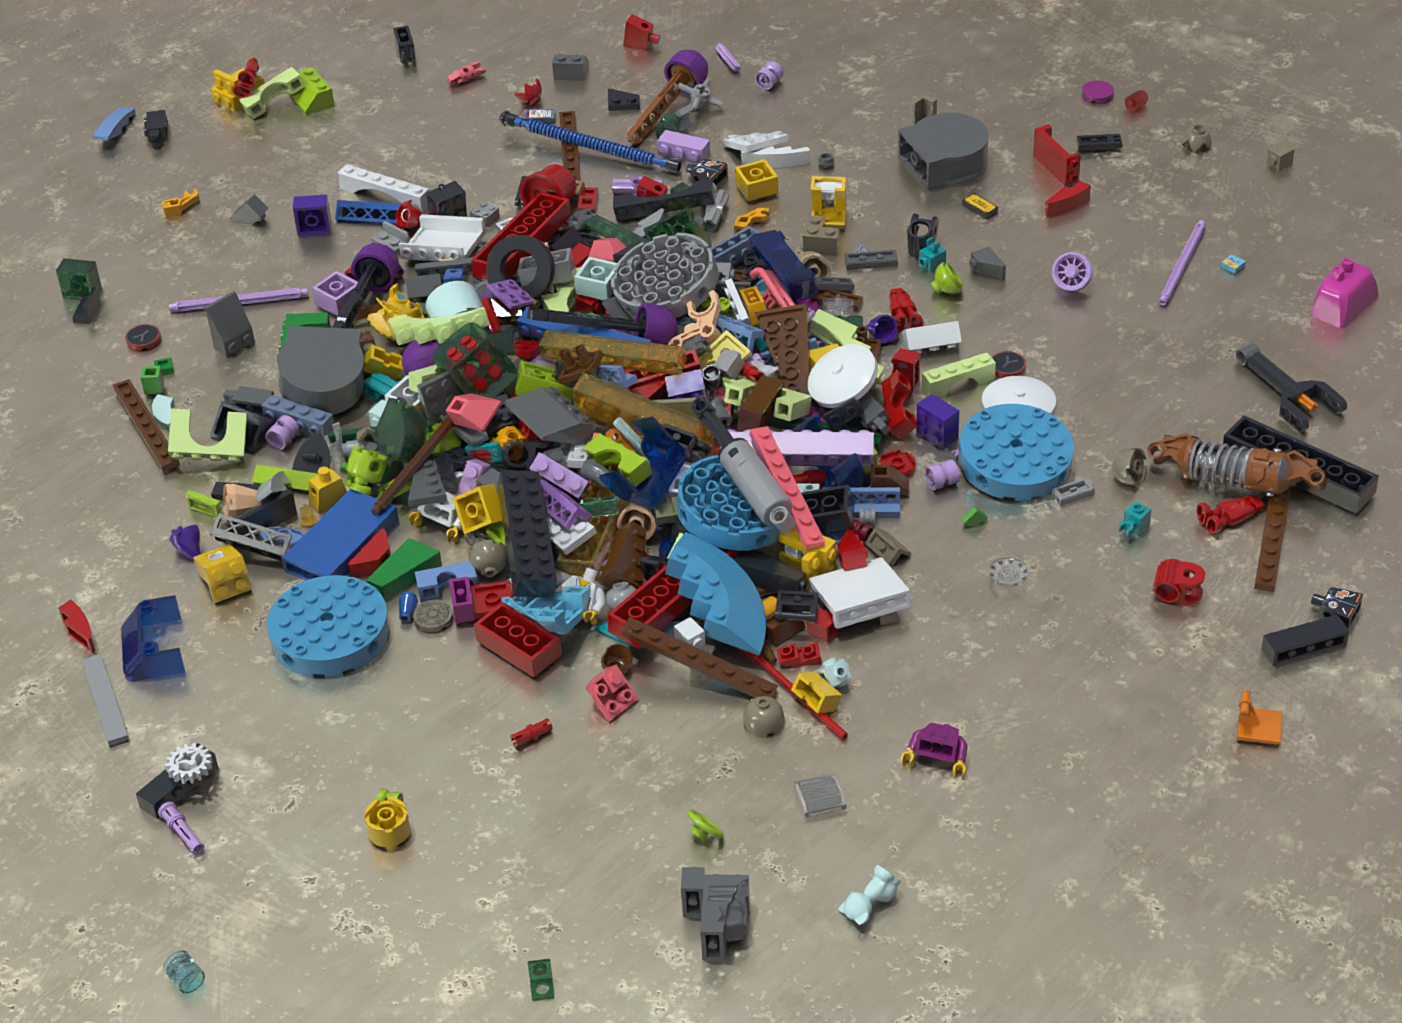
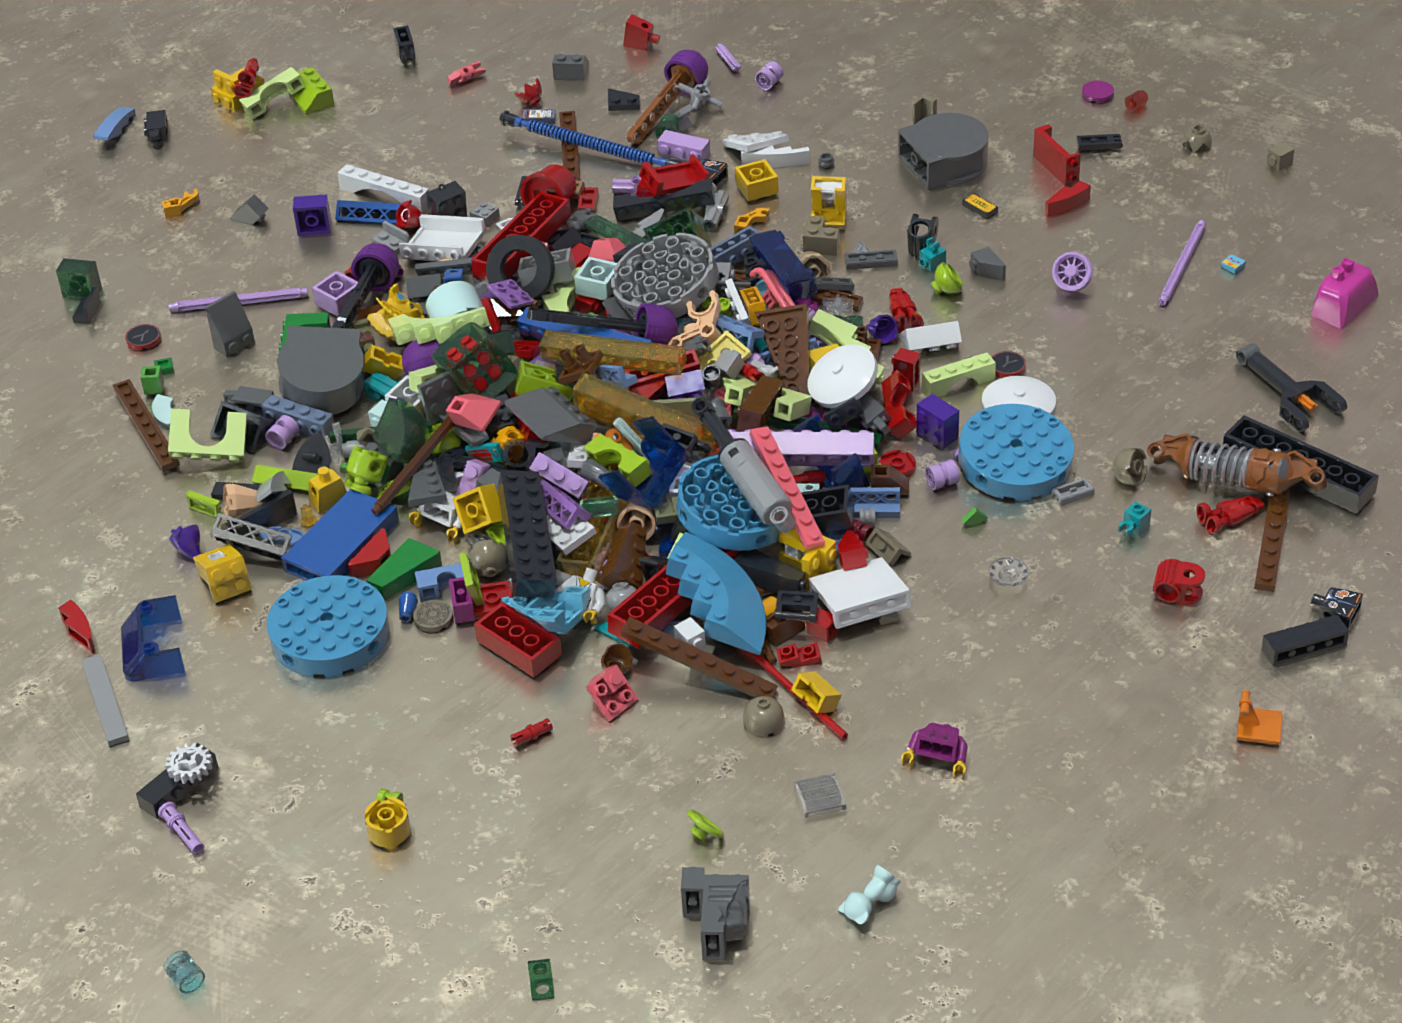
light aqua brick [815,657,852,689] -> none
none -> lime tile [459,552,484,606]
none -> red panel [639,154,710,196]

